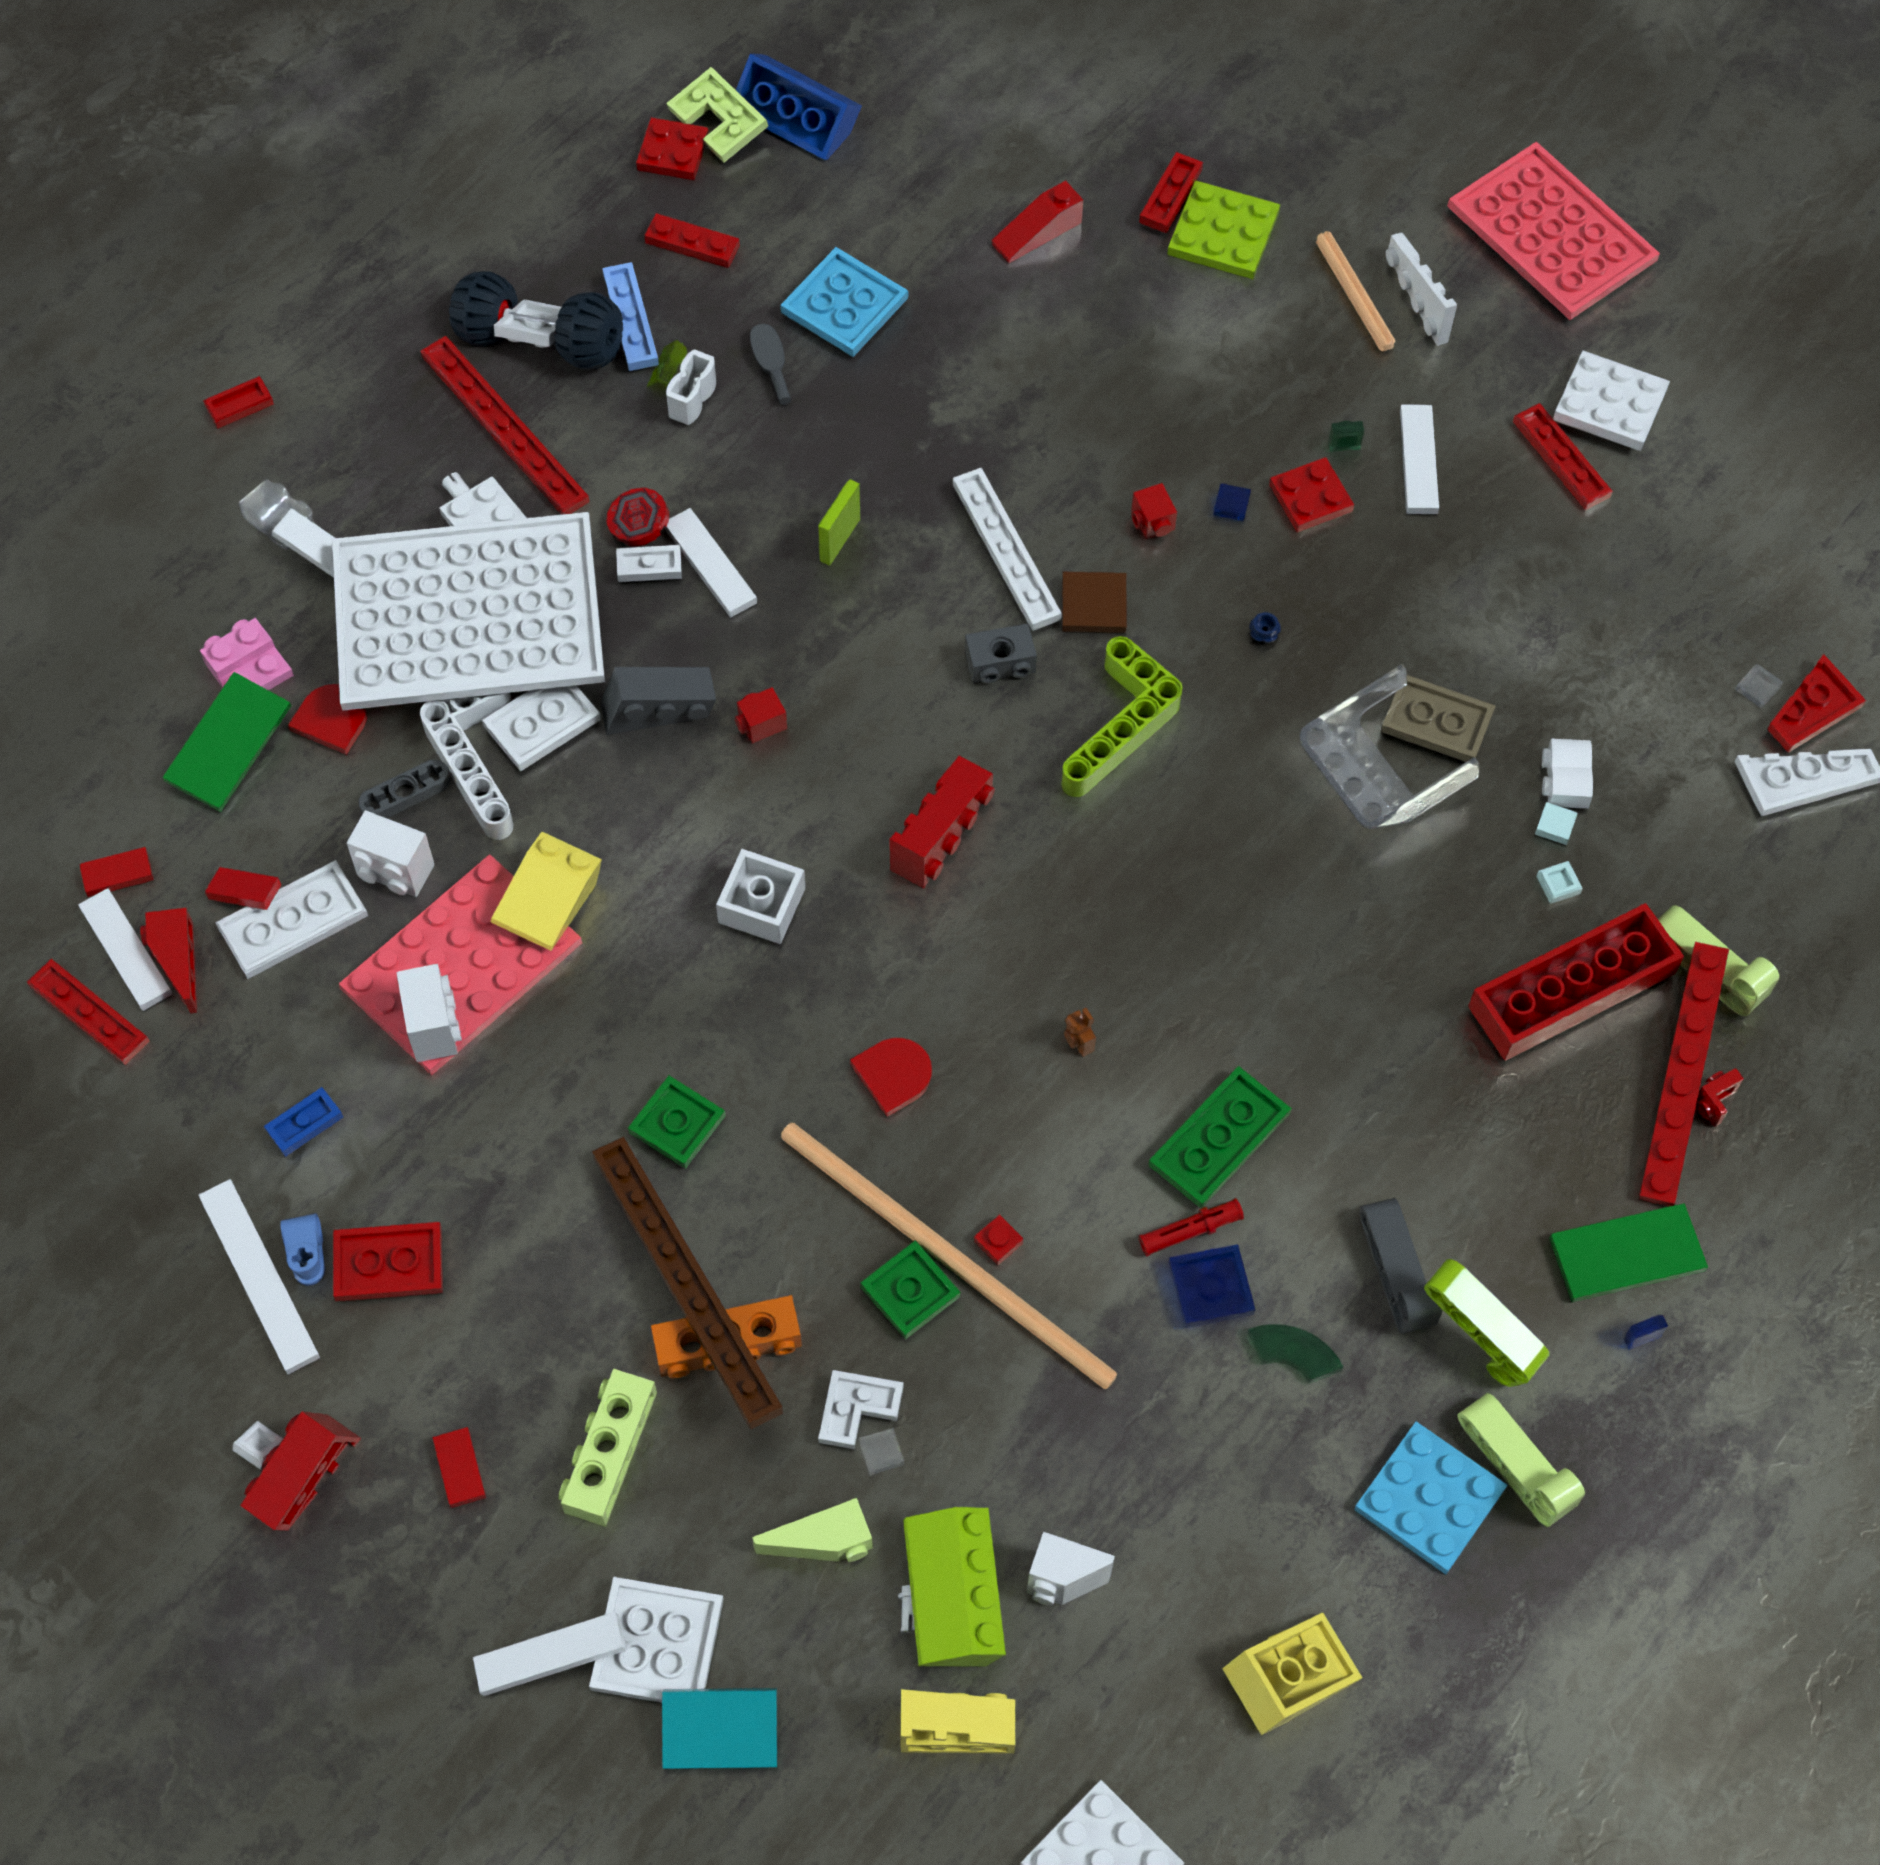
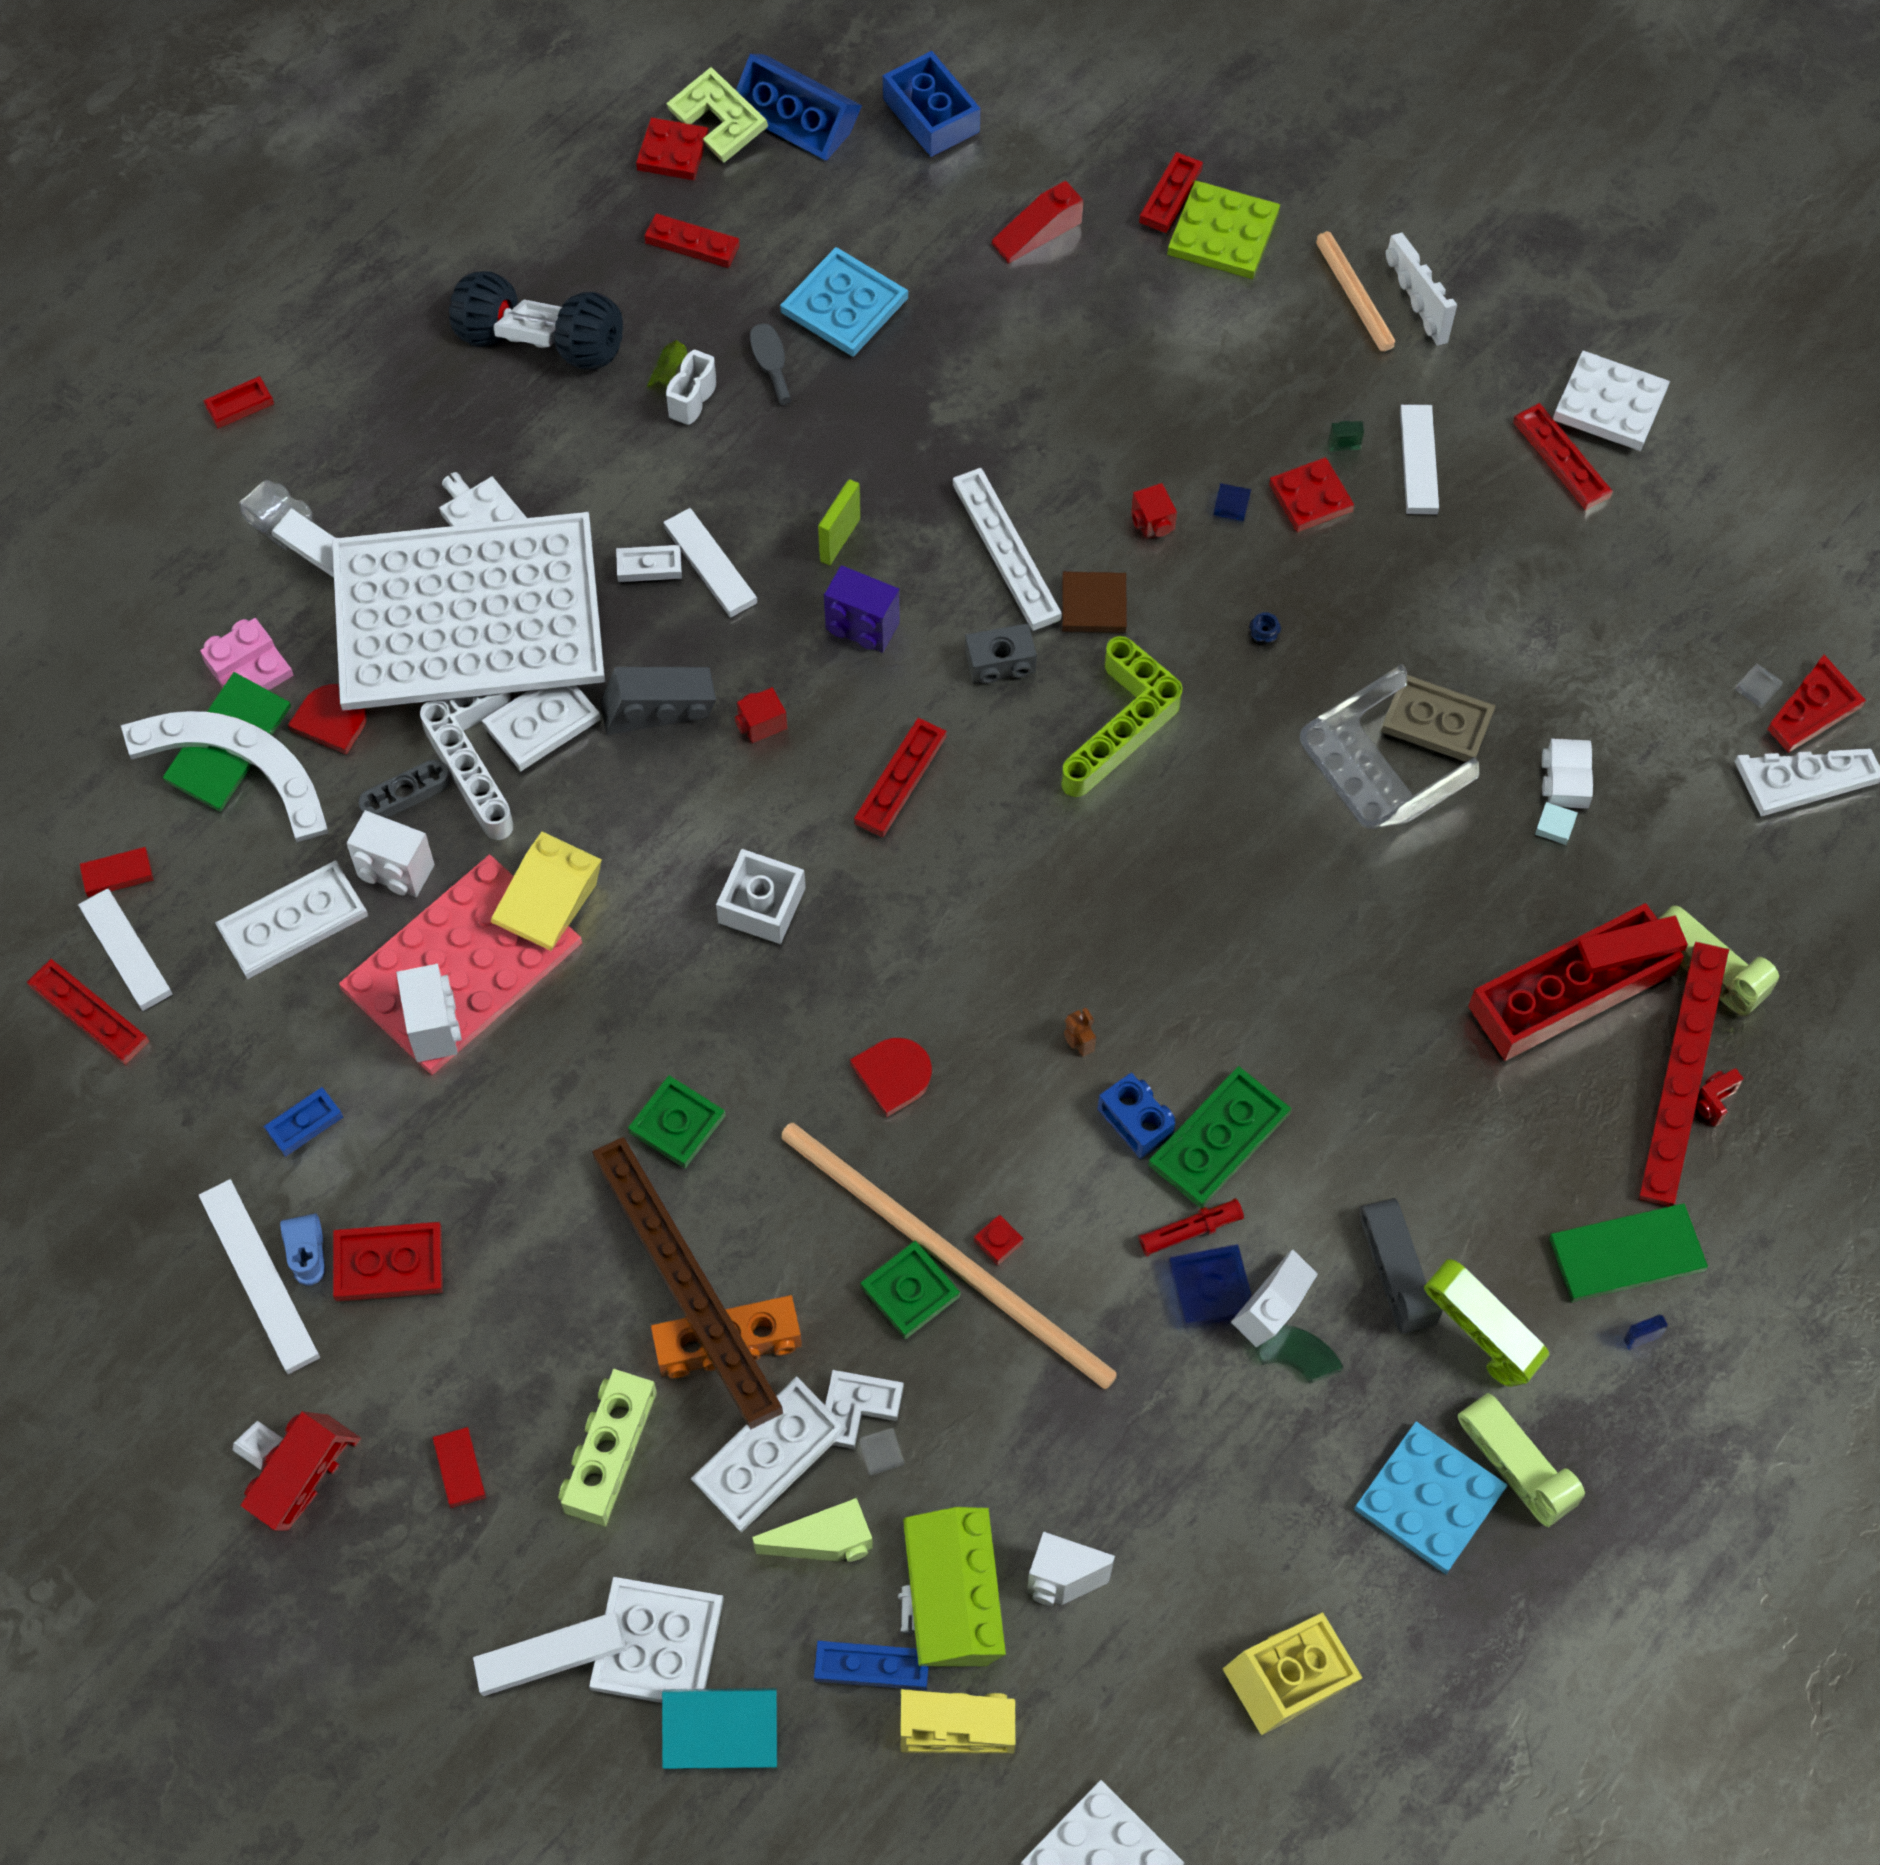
red slope [140,908,197,1014] -> none
red tile [205,867,281,910] -> none
red tile [421,336,590,515] -> none
light blue plate [602,262,659,371] -> none
red tile [606,487,669,547] -> none
red wedge [890,755,995,889] -> none
coral plate [1447,141,1660,320] -> none
light aqua tile [1536,861,1583,904] -> none
none -> white plate [121,711,328,843]
none -> white tile [691,1376,848,1533]
none -> blue plate [814,1641,929,1691]
none -> dark purple brick [824,565,900,653]
none -> red plate [854,717,947,838]
none -> blue brick [882,51,981,157]
none -> blue brick [1097,1072,1175,1160]
none -> white slope [1231,1249,1318,1347]
none -> red tile [1577,915,1688,974]

